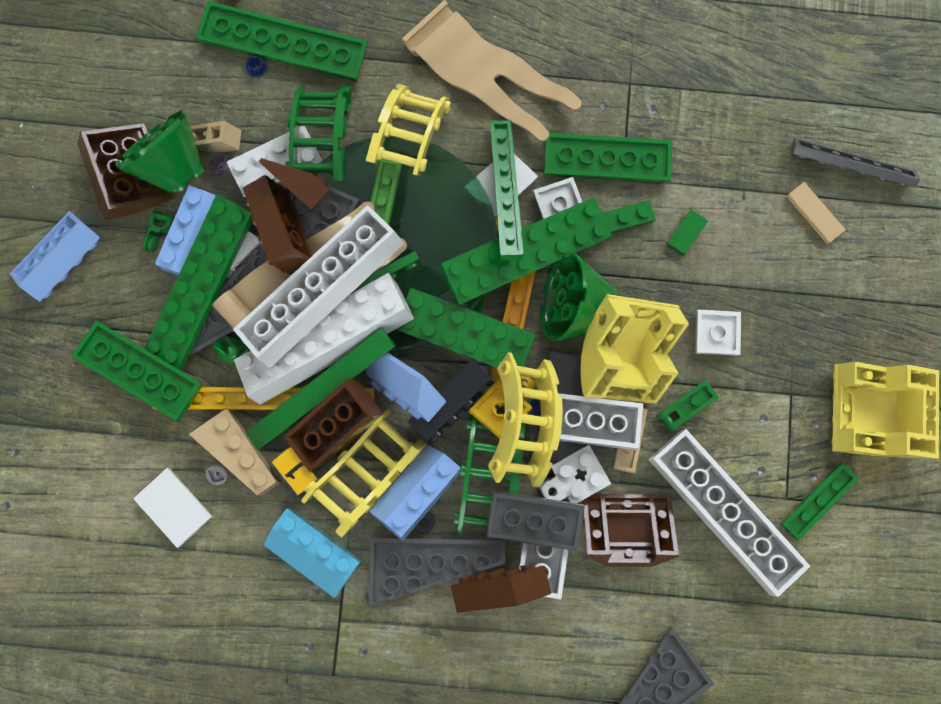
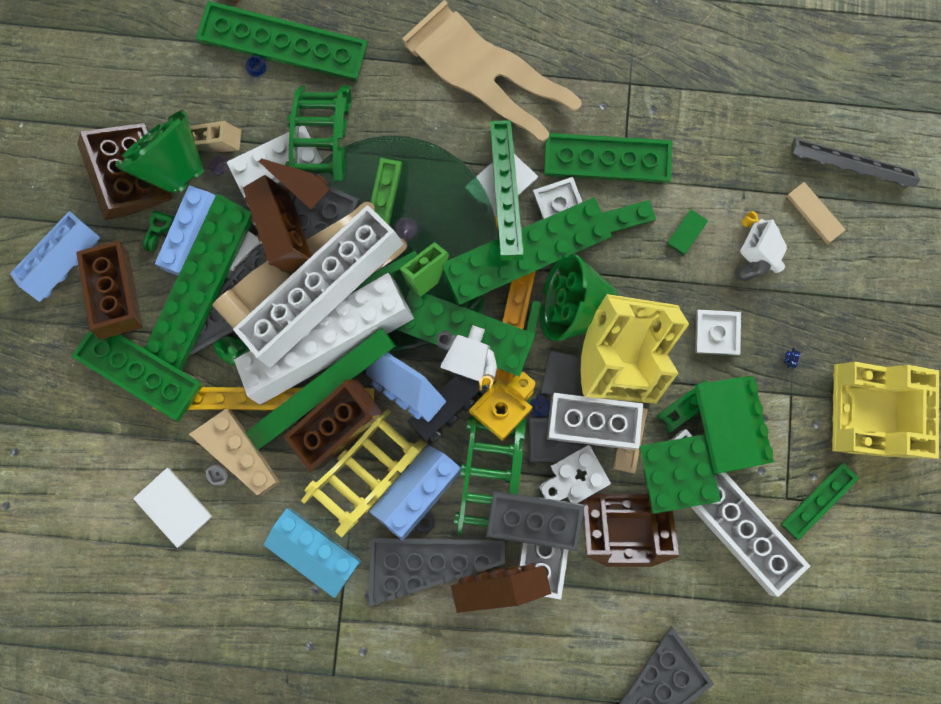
yellow brick [270,446,321,497] -> none
light yellow fence [366,84,451,176] -> none
light yellow fence [488,352,563,487] -> none
none -> reddish brown brick [76,240,143,340]
none -> tile [395,217,418,241]
none -> bright green slope [400,242,449,297]
none -> white torso [436,325,497,392]
none -> green tile [526,301,541,334]
none -> green plate [639,434,721,514]
none -> green slope [694,376,774,474]
none -> white torso [735,211,787,281]
none -> clear blue plate [783,348,801,368]

